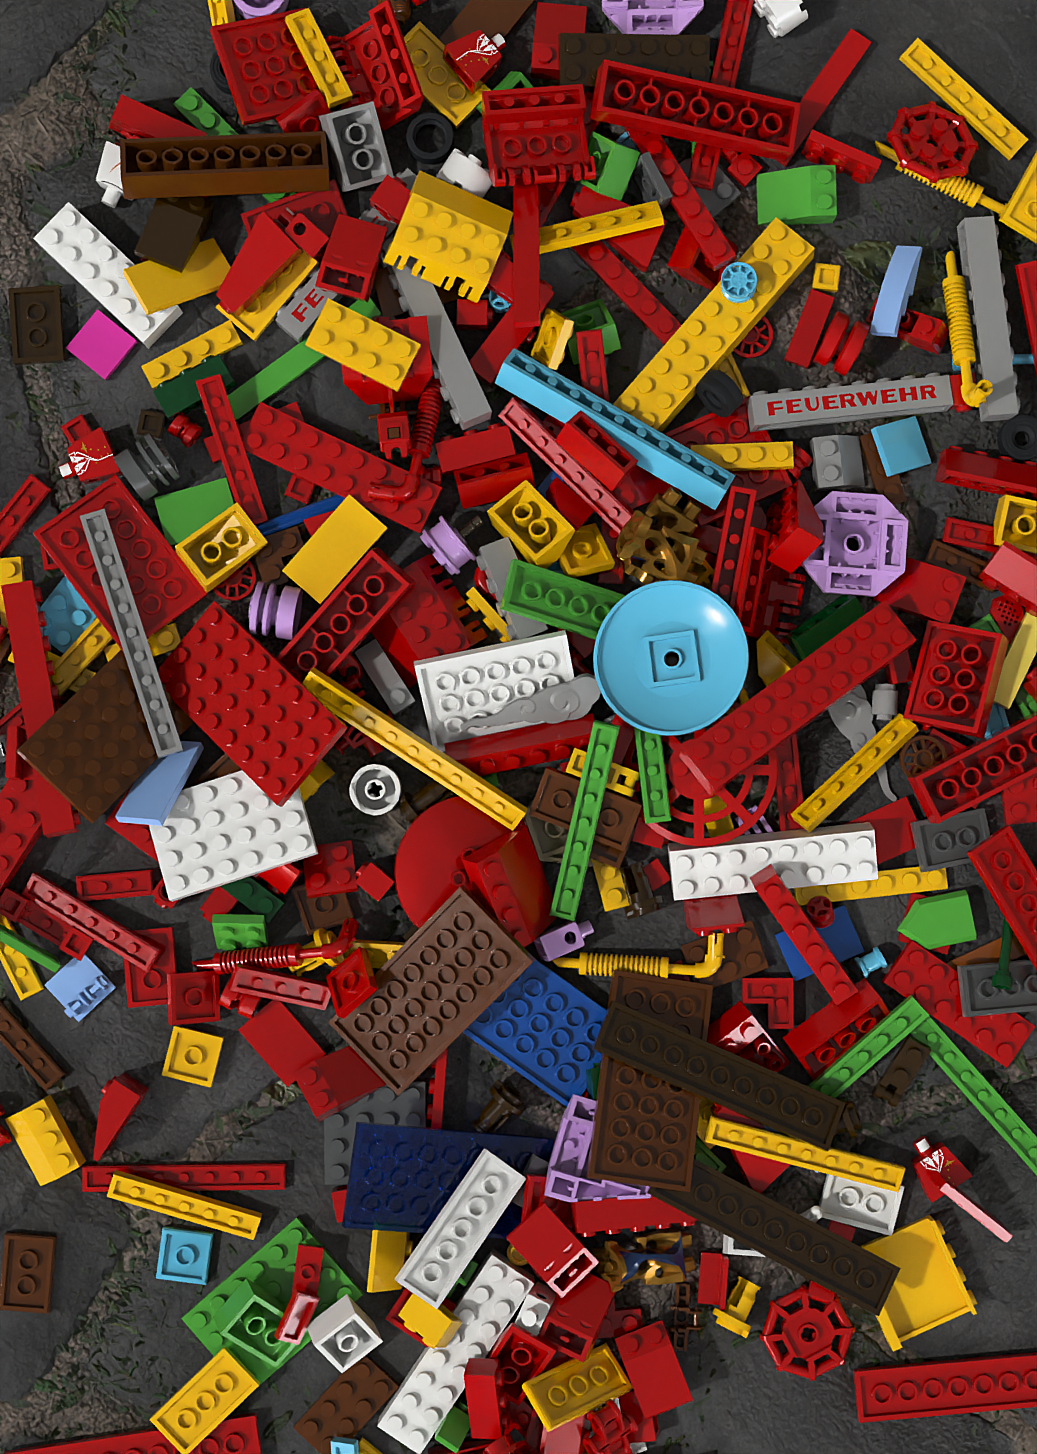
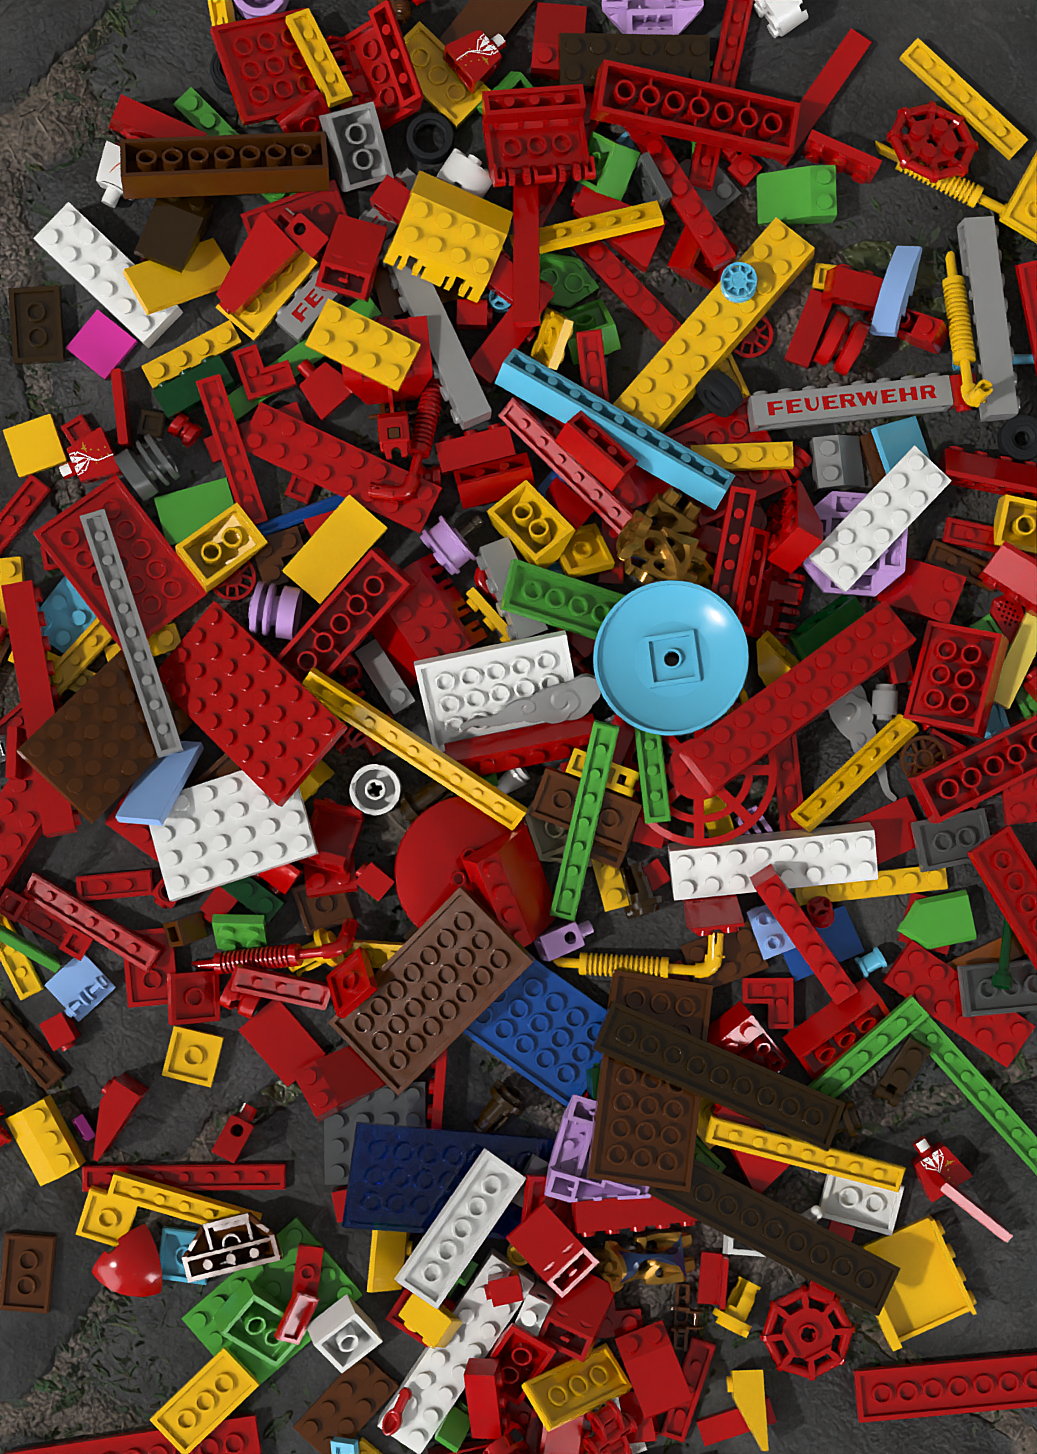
none -> yellow tile [3,414,68,478]
none -> red brick [39,1011,81,1051]
none -> magenta tile [71,1114,96,1141]
none -> yellow plate [76,1185,138,1247]
none -> red brick [92,1224,162,1297]
none -> red tile [110,368,133,448]
none -> reddish brown brick [163,912,208,948]
none -> reddish brown wedge [182,1212,283,1283]
none -> red torso [211,1103,258,1164]
none -> red plate [232,344,297,402]
none -> red torso [297,358,354,422]
none -> red panel [298,798,365,875]
none -> red piece [382,1387,412,1436]
none -> red brick [484,1269,524,1307]
none -> white cone [495,767,531,794]
none -> bright green tile [540,252,599,308]
none -> red tile [660,1335,716,1443]
none -> red tile [696,1395,777,1446]
none -> yellow slope [726,1370,769,1451]
none -> light blue hinge [746,905,796,960]
none -> white plate [807,445,952,593]
none -> red brick [822,264,883,312]

